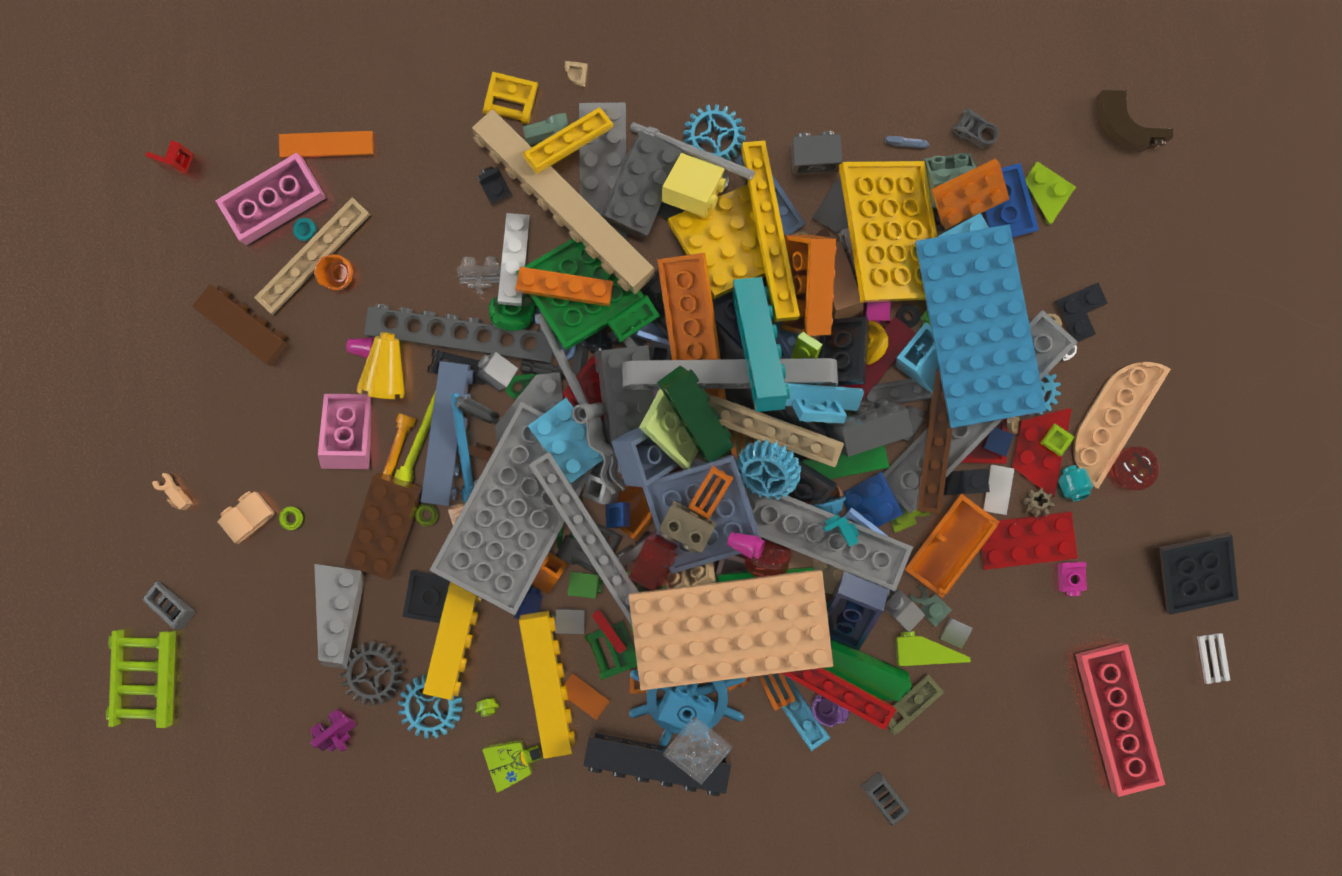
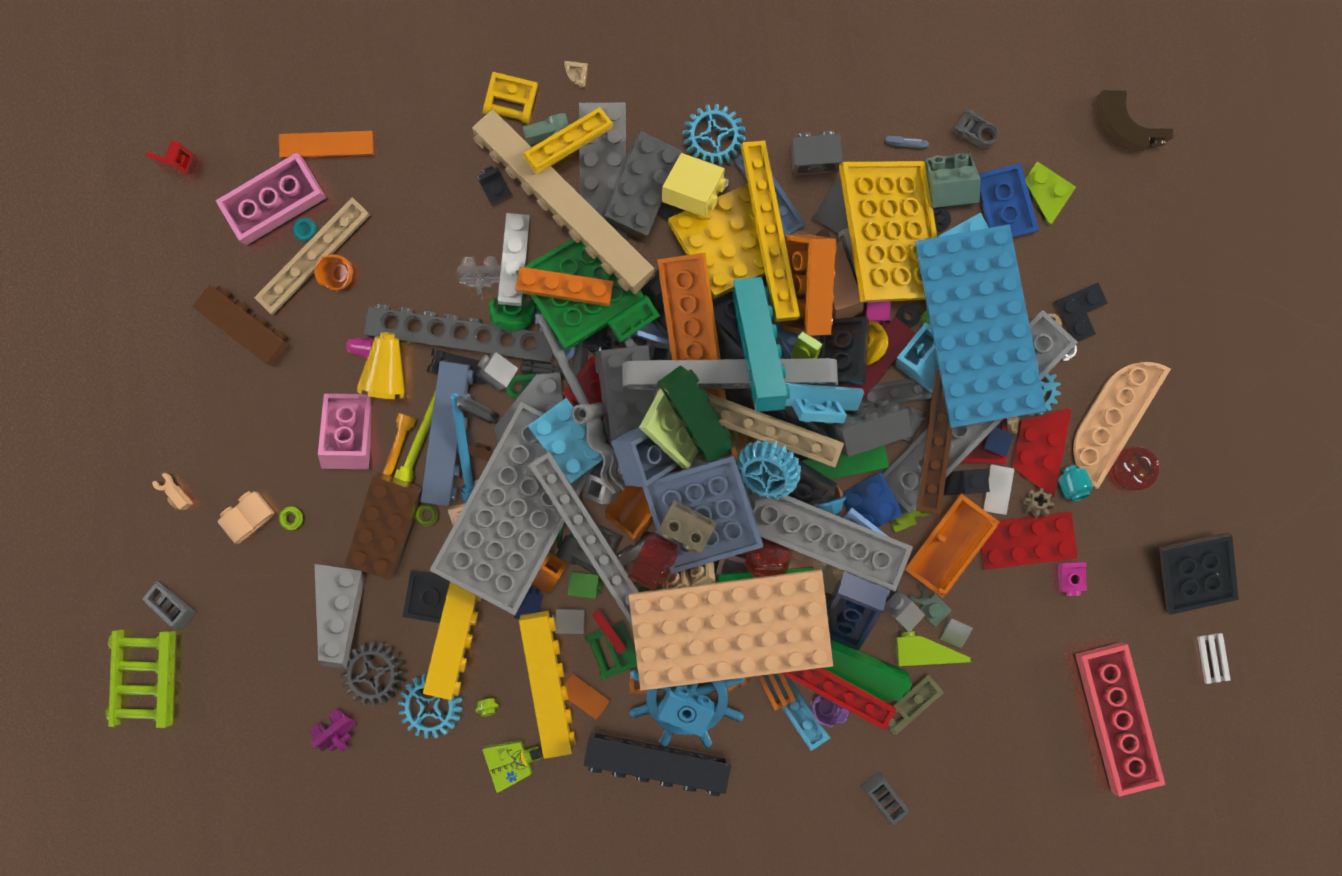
blue plate [606,502,630,528] -> none
light grey bar [630,122,755,180] -> none
clear tile [663,716,732,785] -> none
orange tile [688,465,734,520] -> none
dark pink cone [727,532,765,559] -> none
teal bracket [822,515,860,547] -> none
orange plate [931,158,1009,230] -> none
lime tile [1040,424,1074,457] -> none

